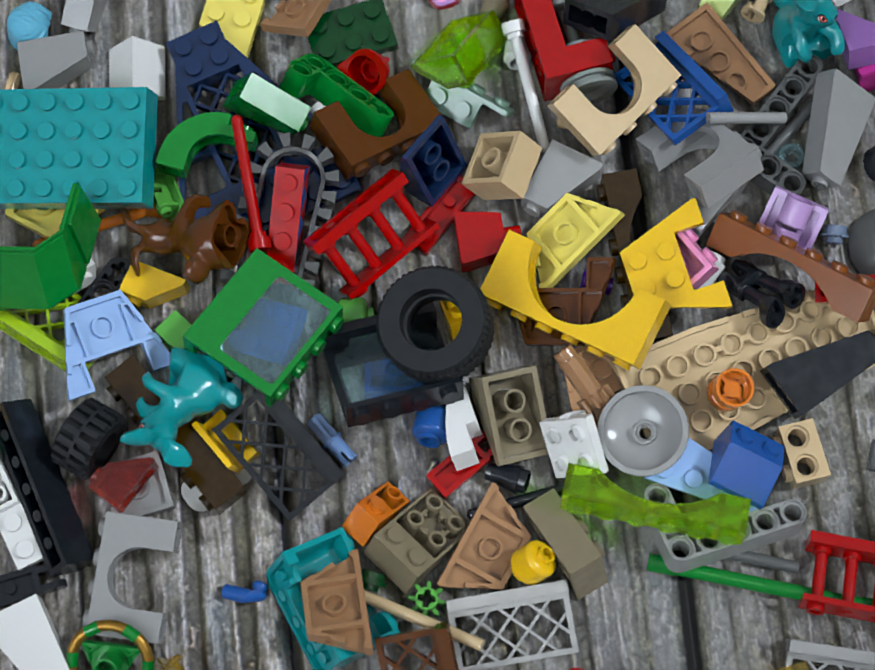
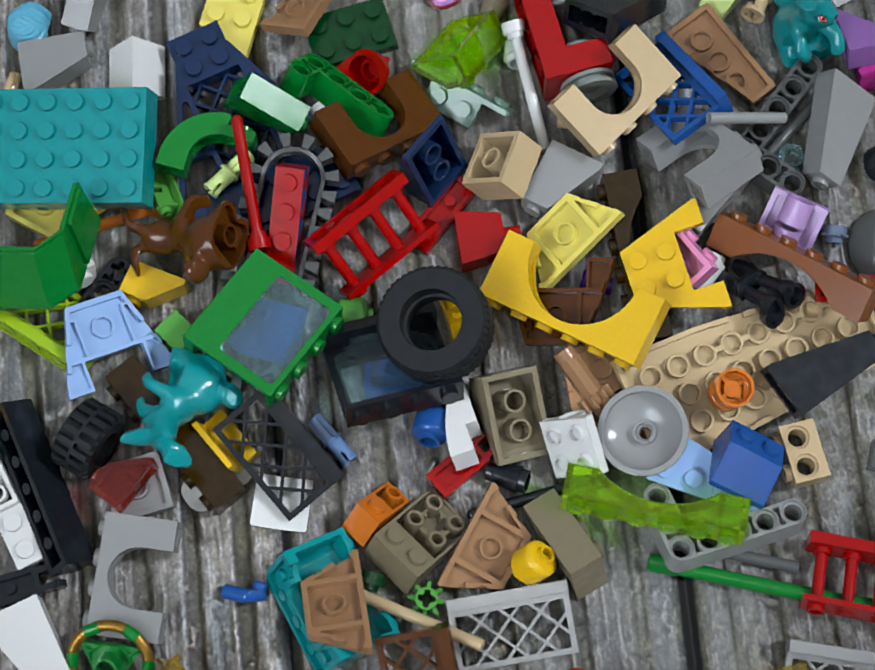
none -> yellowish green axle [203,150,255,198]
none -> white sticker [250,473,314,532]

